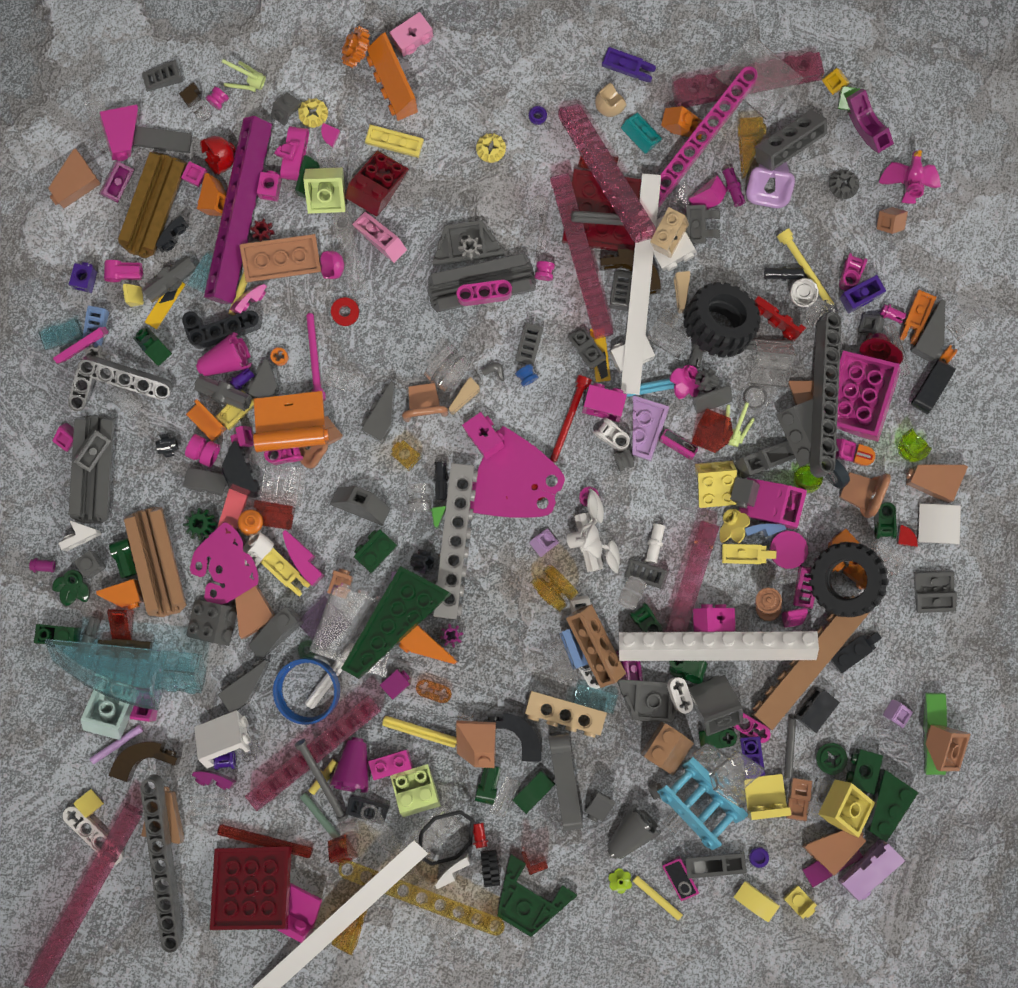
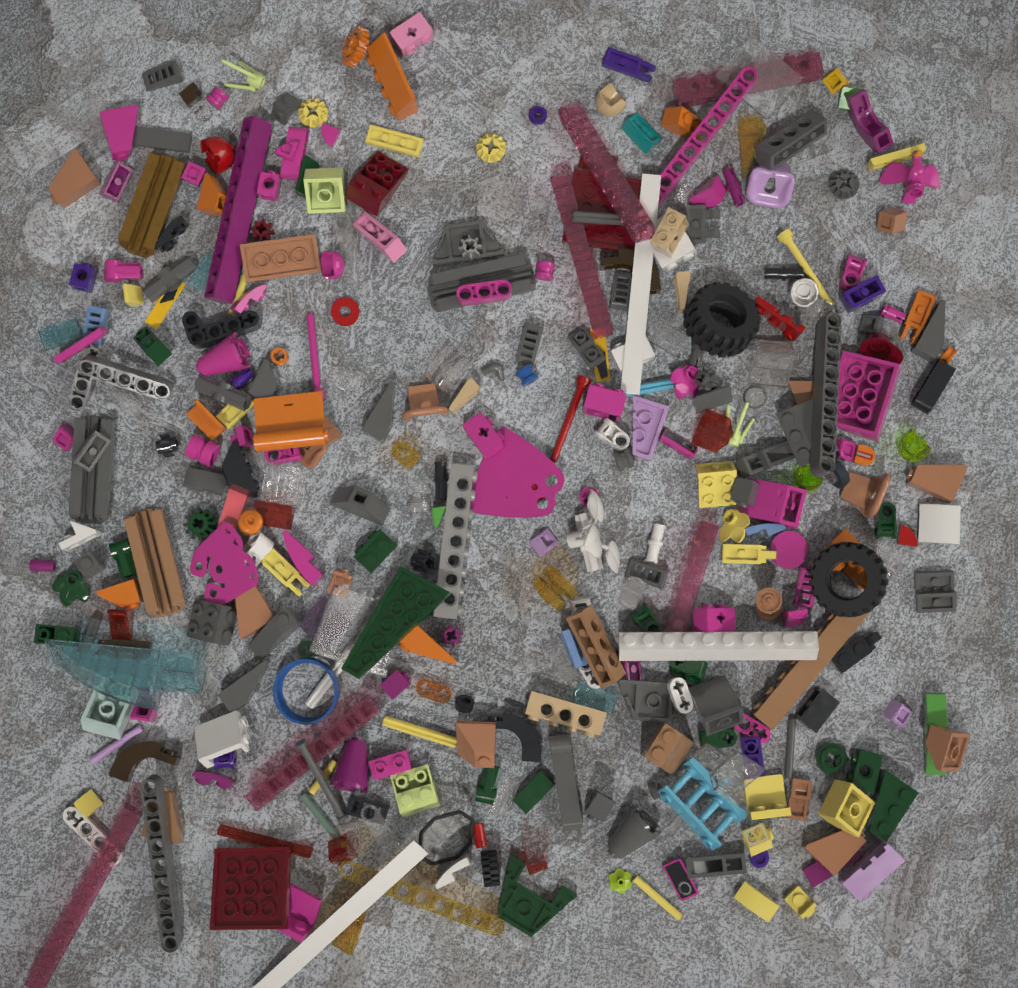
none -> black tile [454,695,474,713]
none -> light yellow brick [741,823,774,857]
none -> light yellow tile [867,143,926,171]

